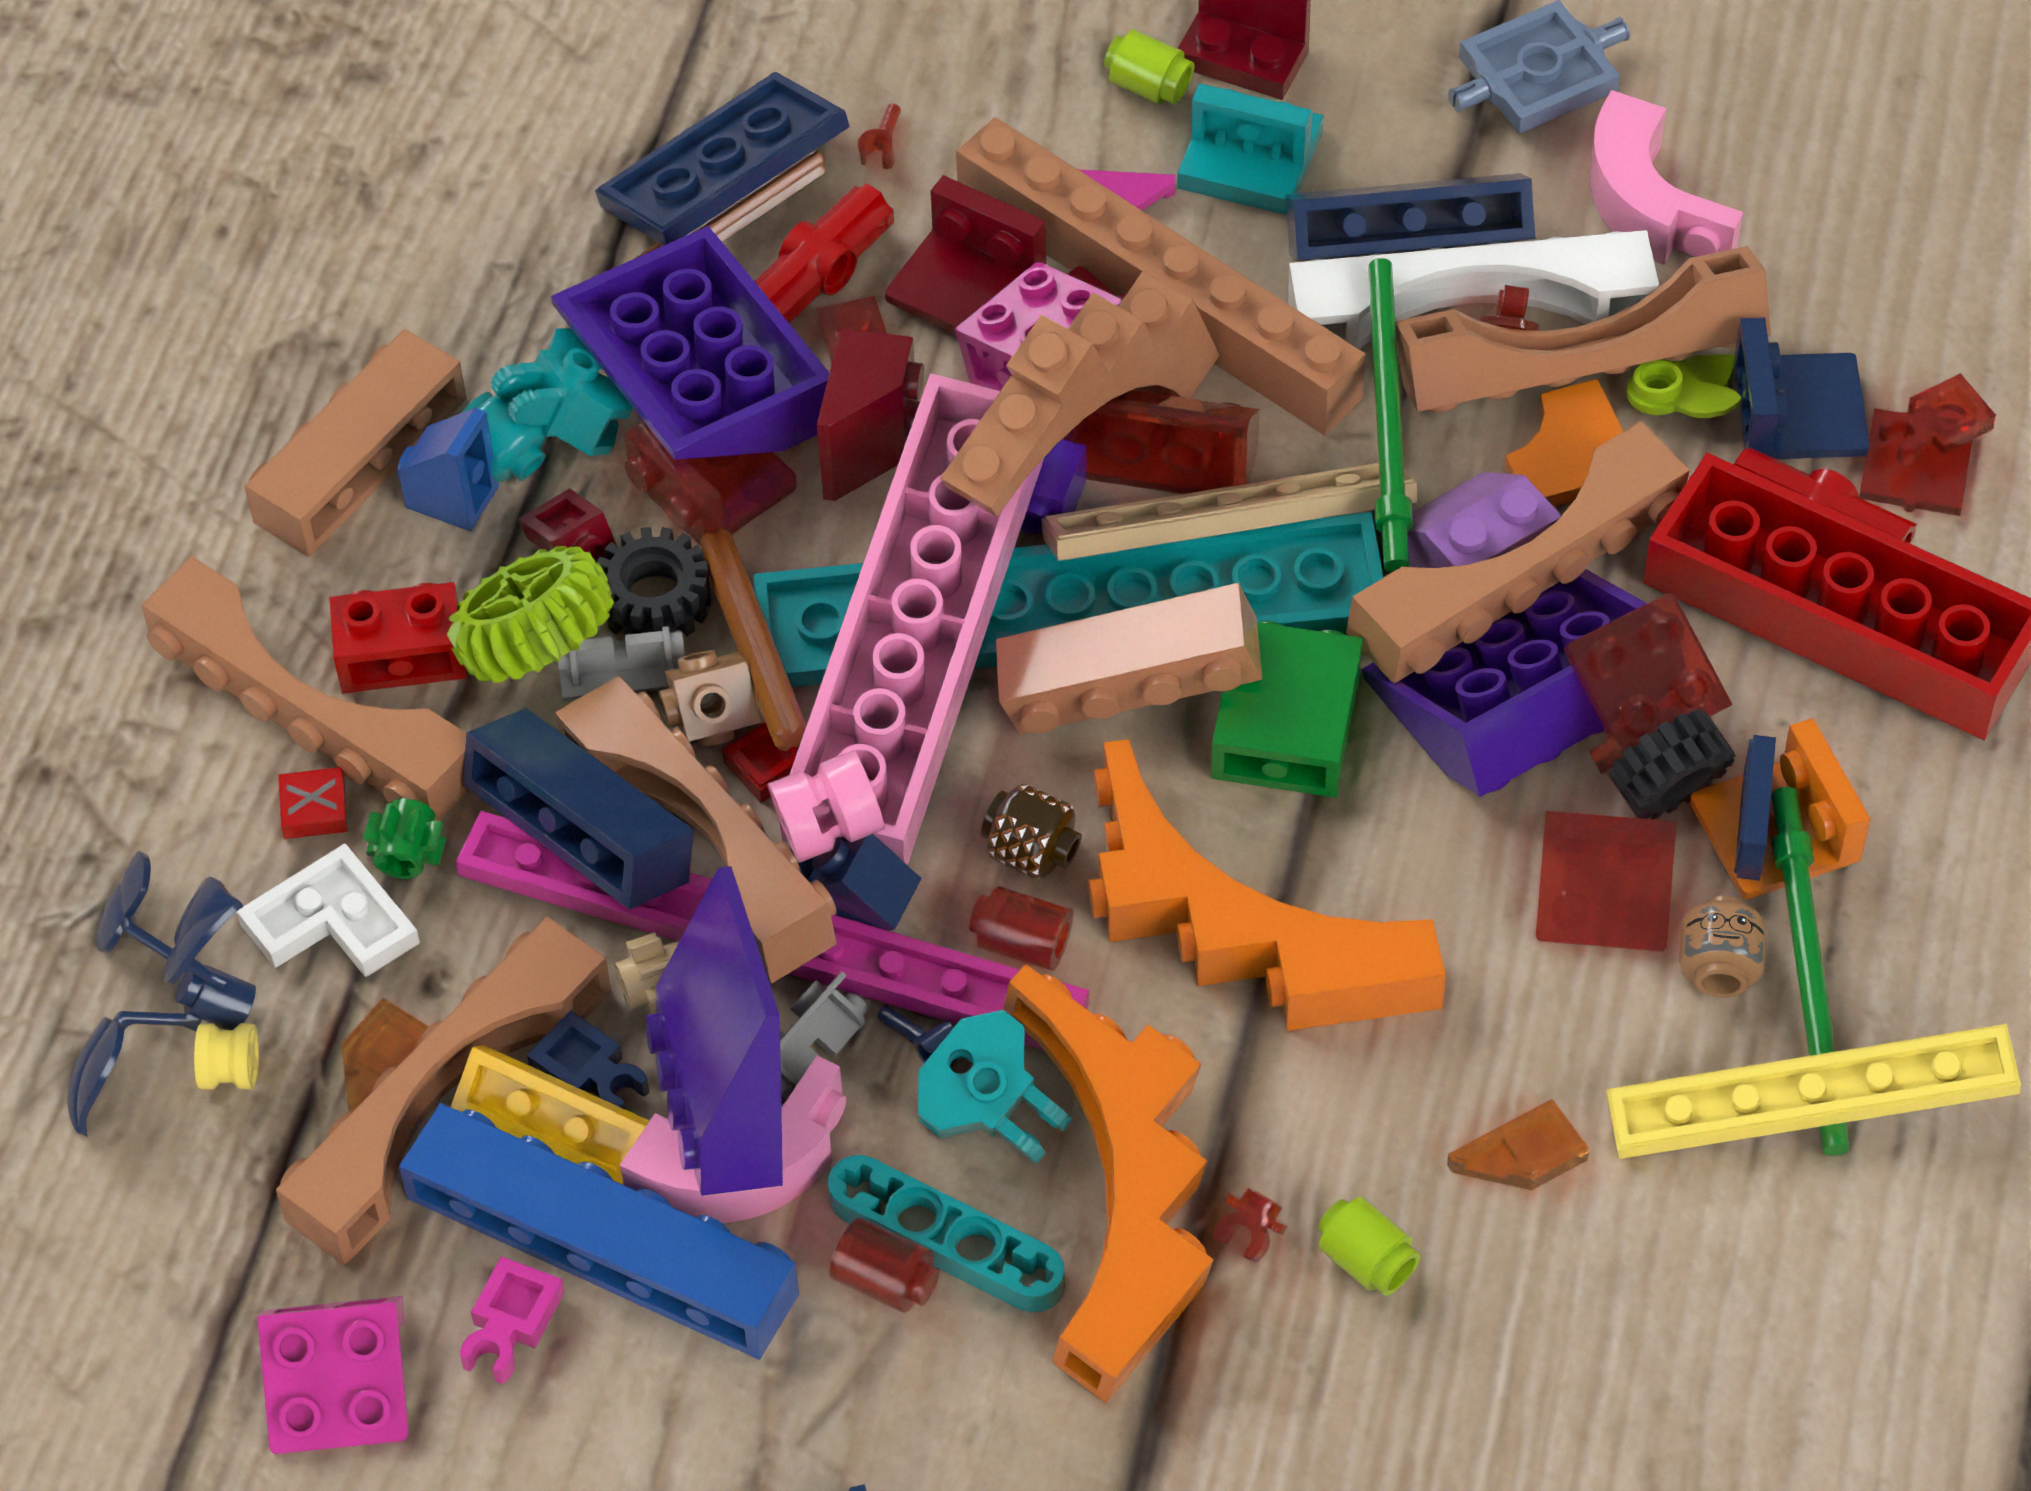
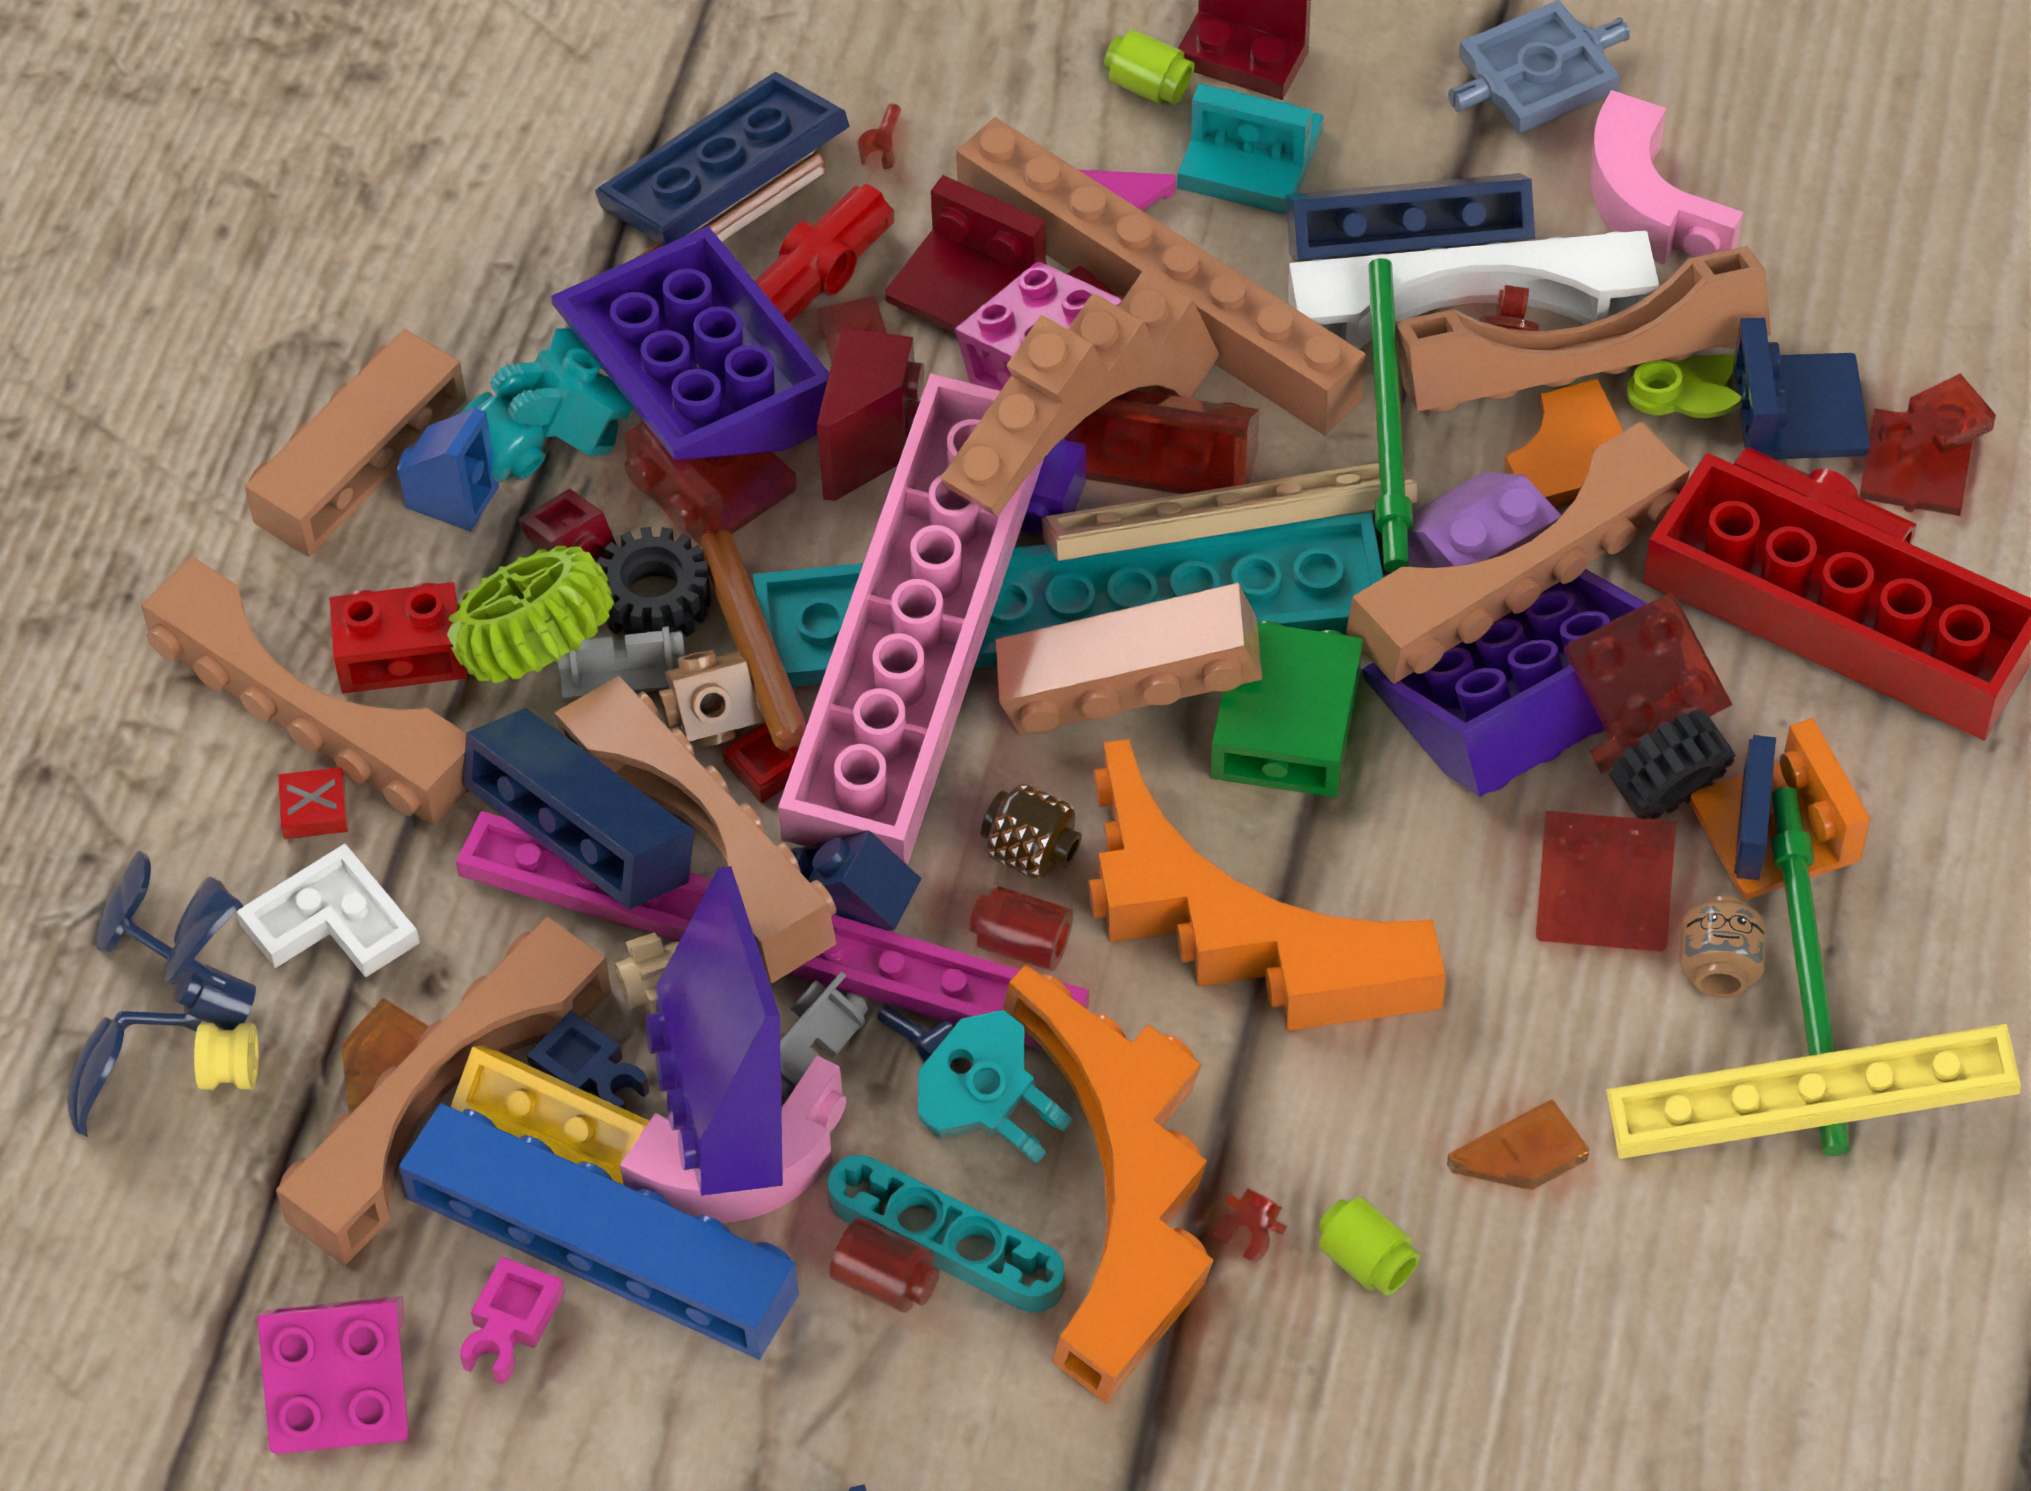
green gear [362,798,447,879] -> none
bright pink wheel [768,750,885,863] -> none

